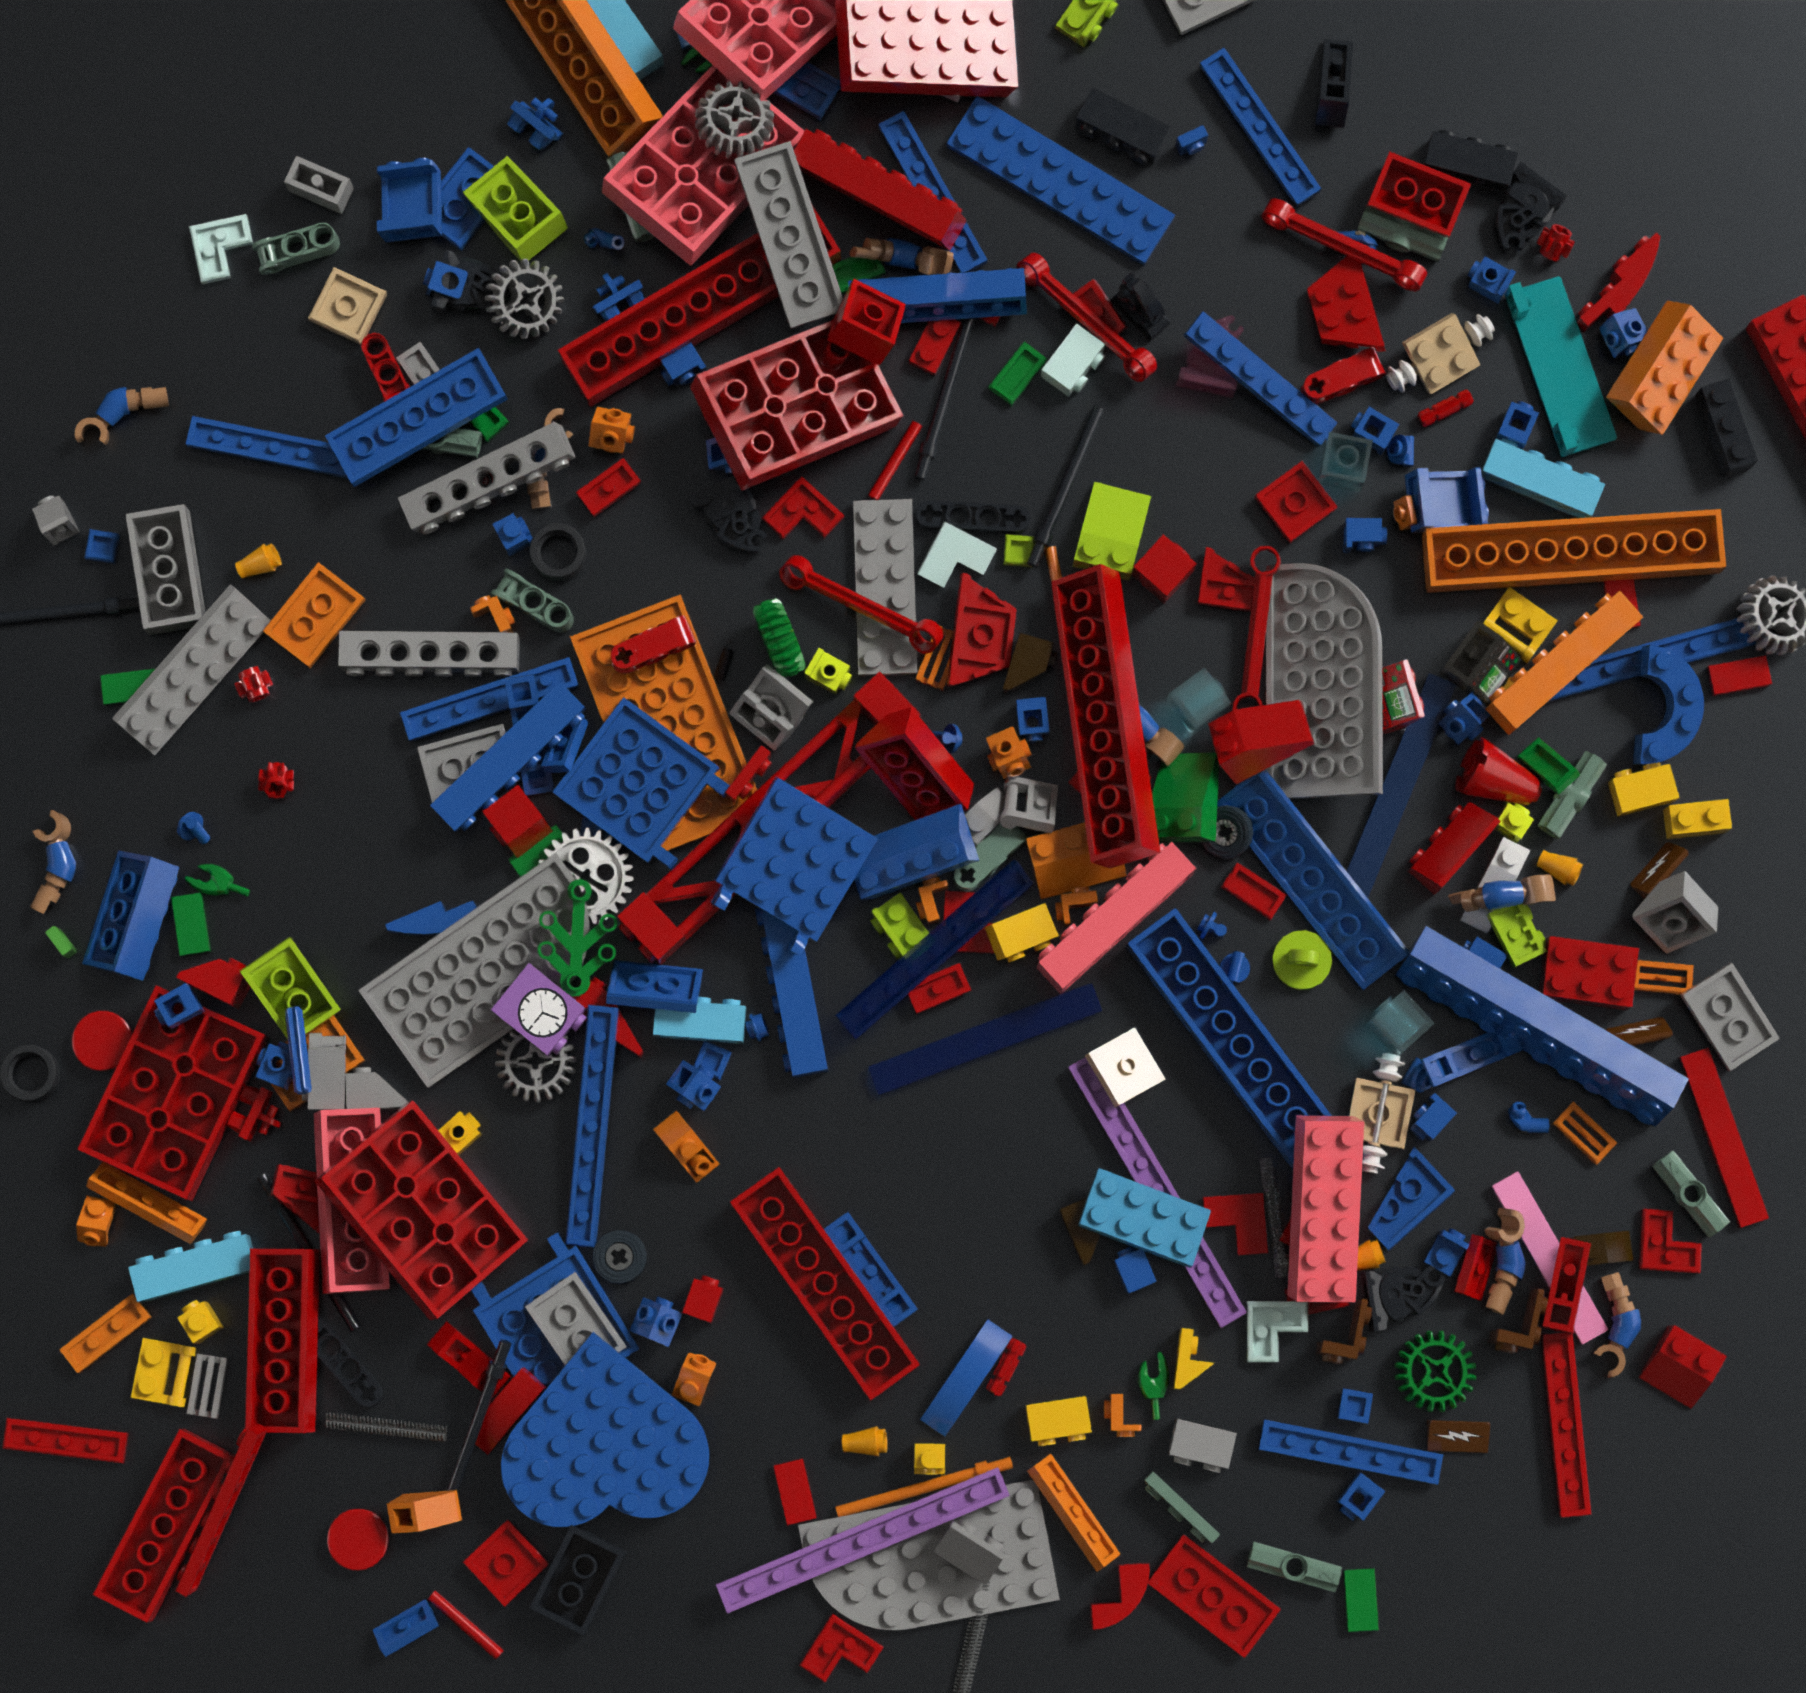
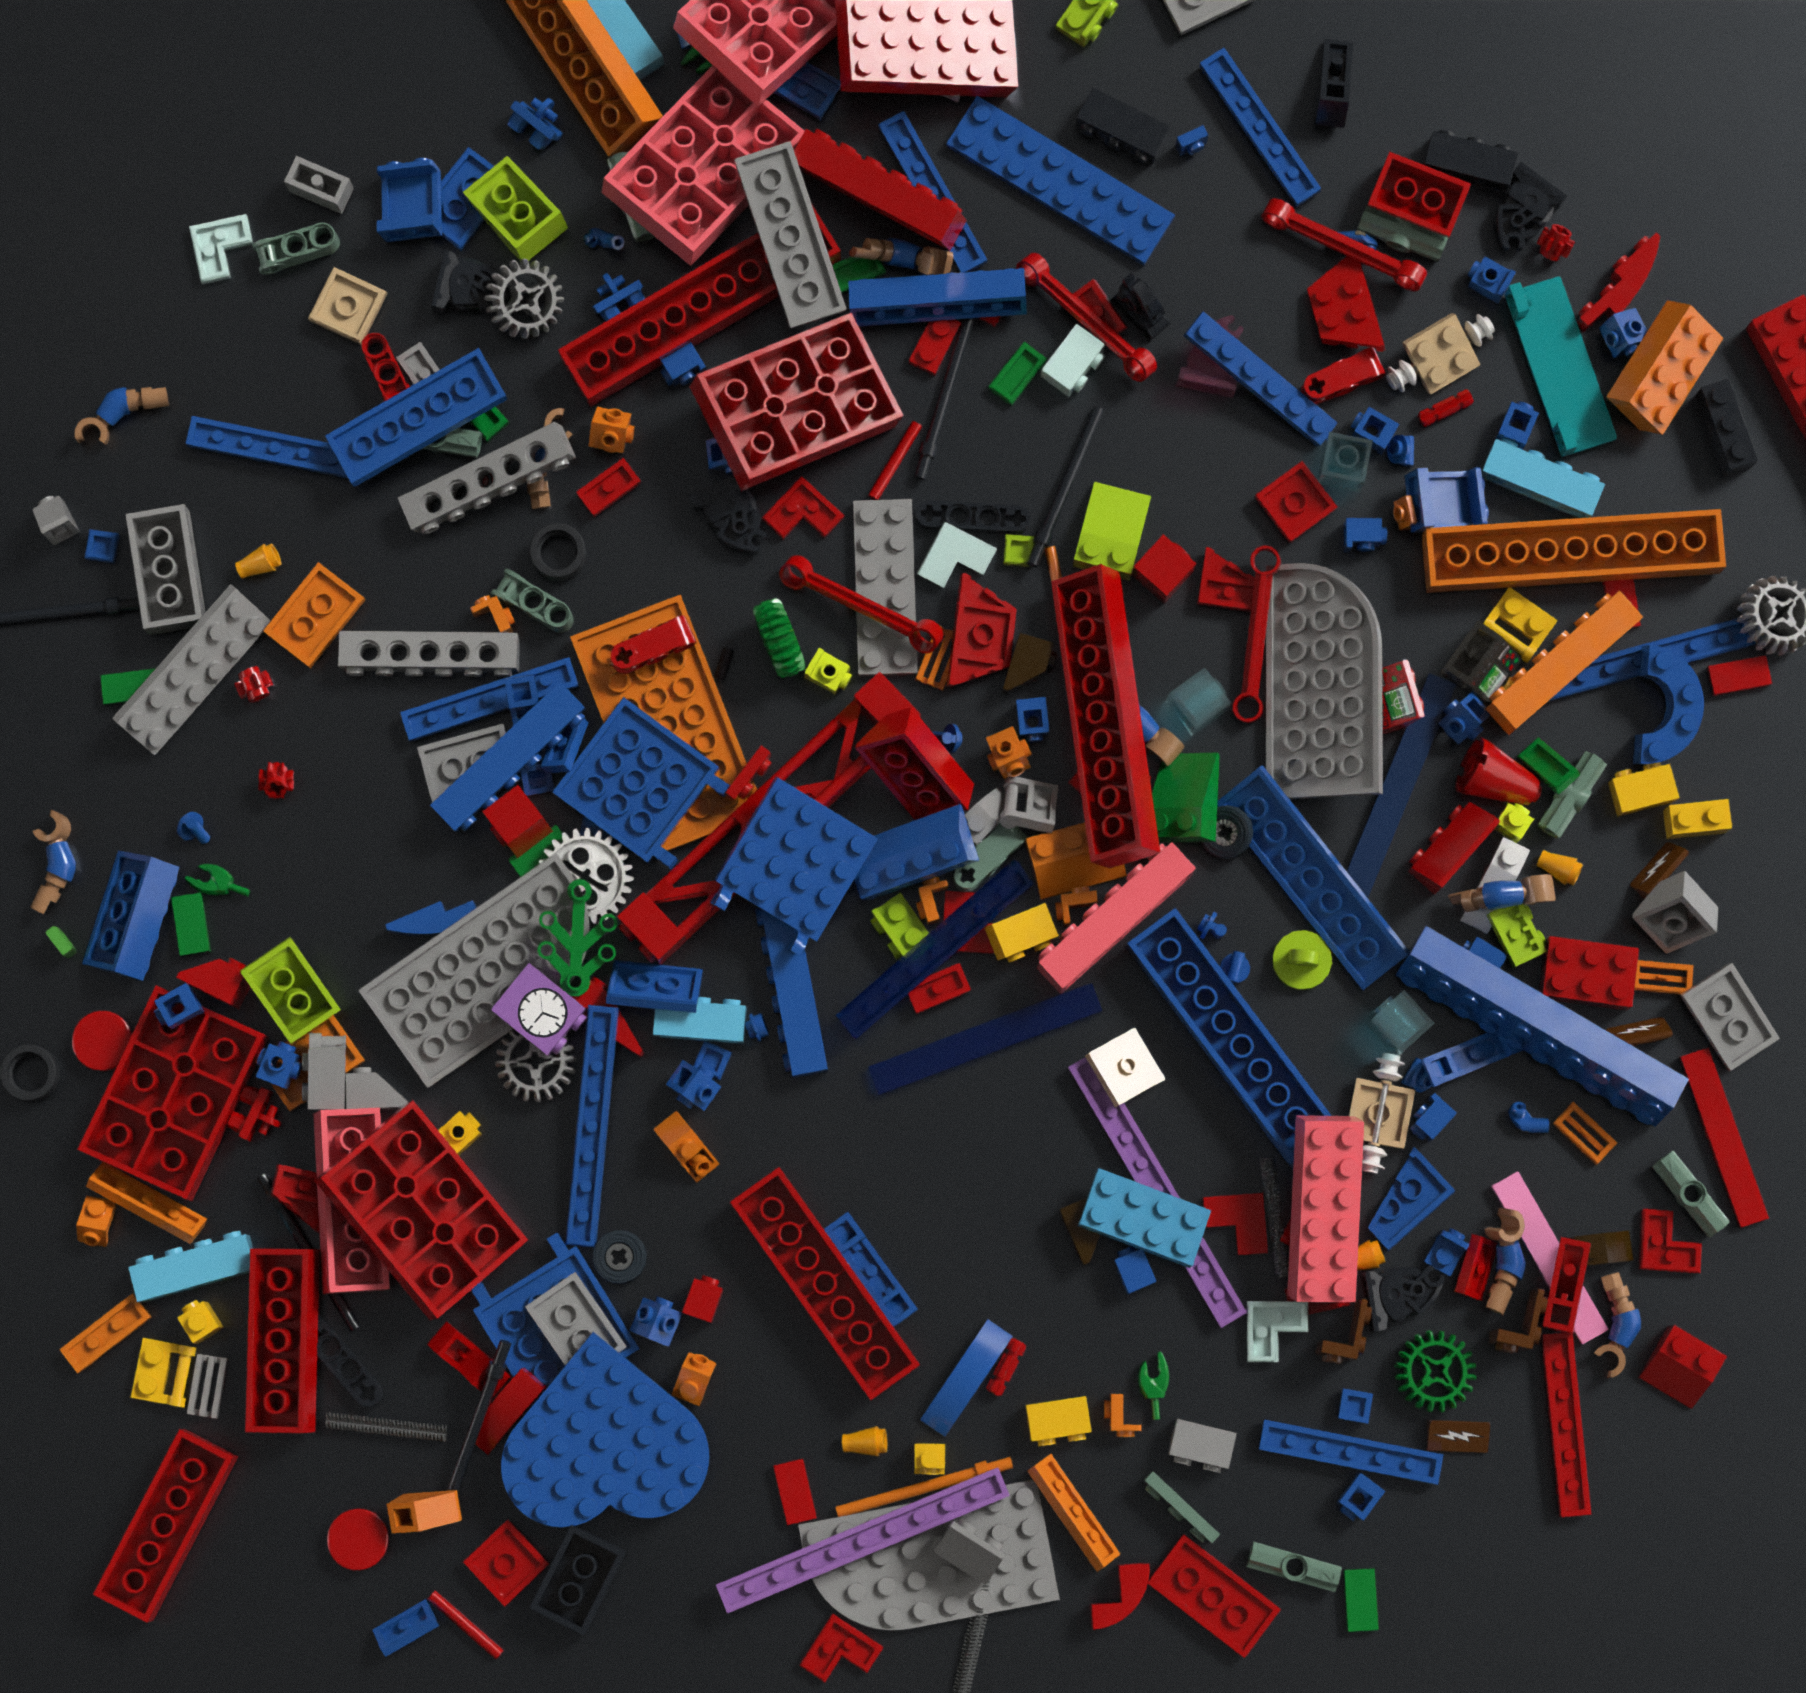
red tile [2,1418,128,1463] -> none
red plate [176,1423,268,1597] -> none
blue axle [285,1006,312,1095] -> none
blue bracket [423,261,468,299] -> none
blue brick [493,513,533,557] -> none
light grey gear [695,80,774,159] -> none
light grey brick [729,664,813,751] -> none
red slope [827,279,906,366] -> none
yellow slope [1173,1328,1214,1389] -> none
red slope [1208,700,1314,784] -> none
red tile [1221,862,1287,920] -> none

